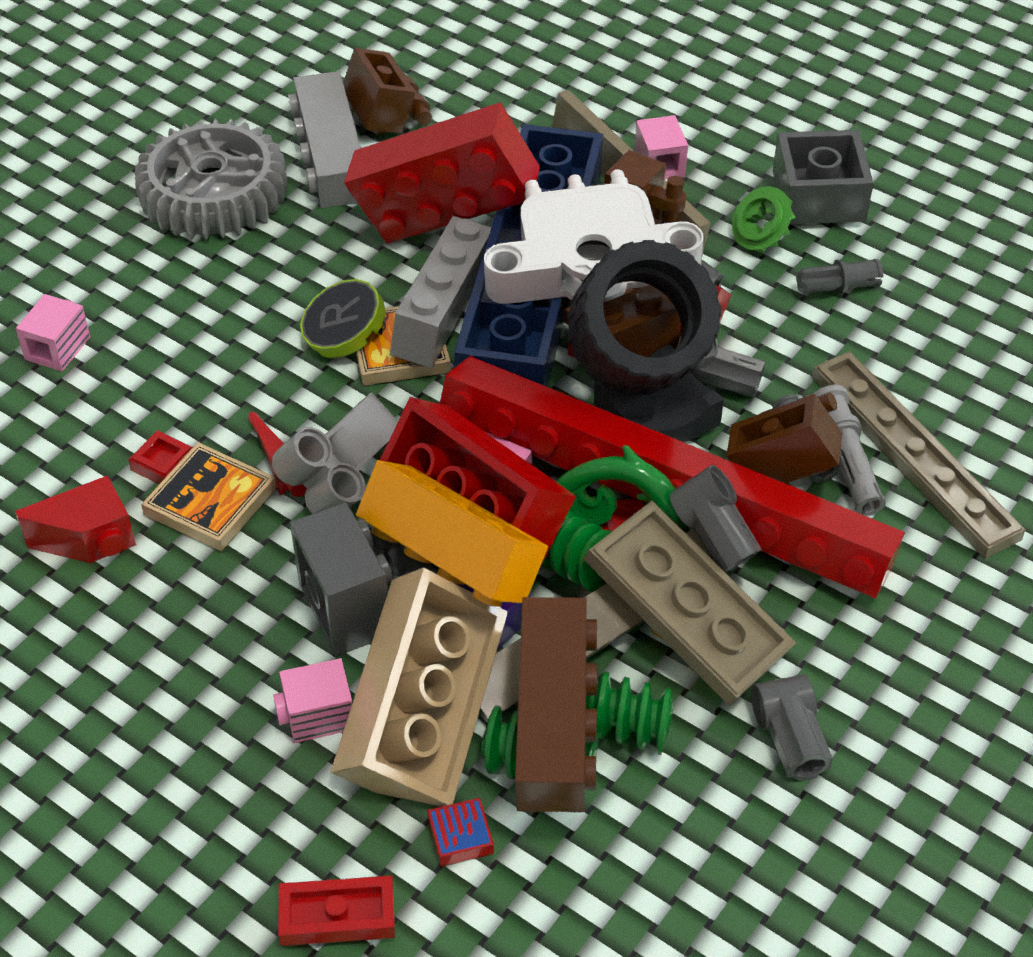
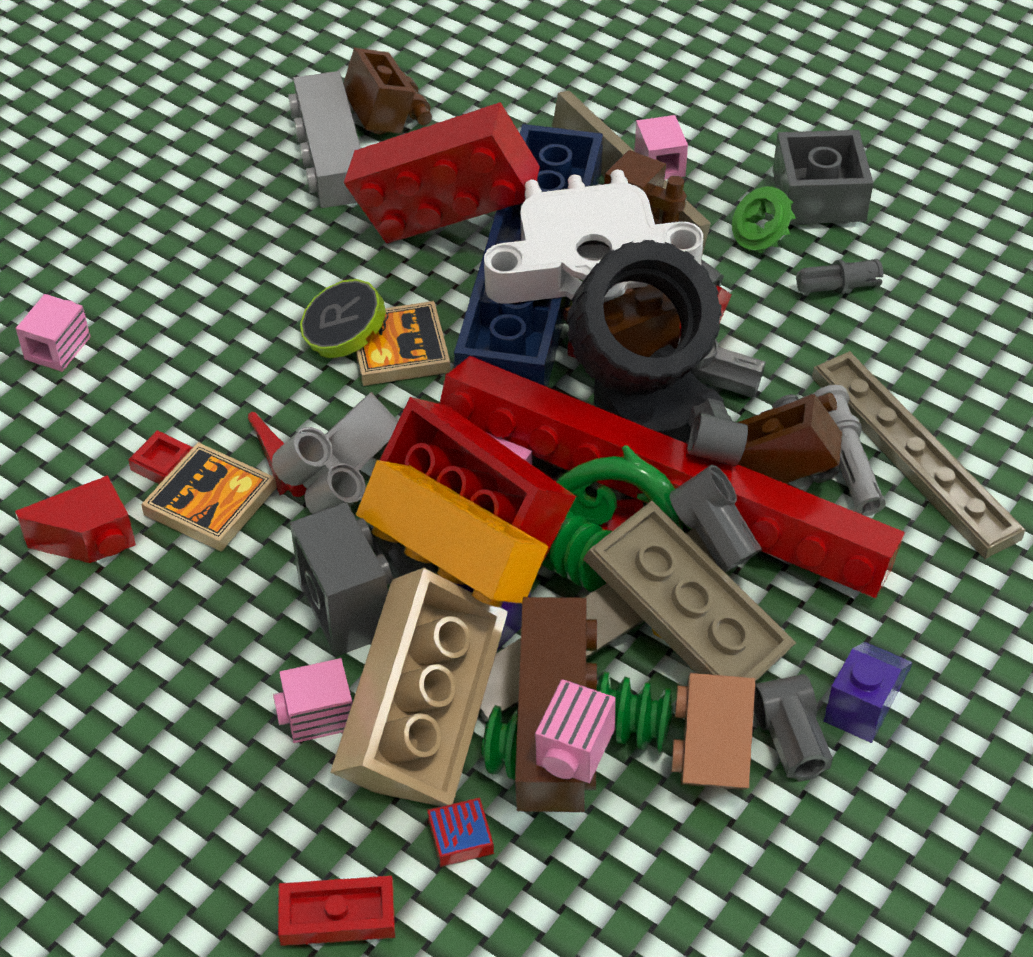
light grey gear [135,118,287,241] -> none
light grey brick [390,216,491,368] -> none
none -> bright pink brick [535,679,616,784]
none -> nougat brick [671,673,755,790]
none -> dark grey piece [687,398,748,467]
none -> dark purple slope [823,642,913,743]

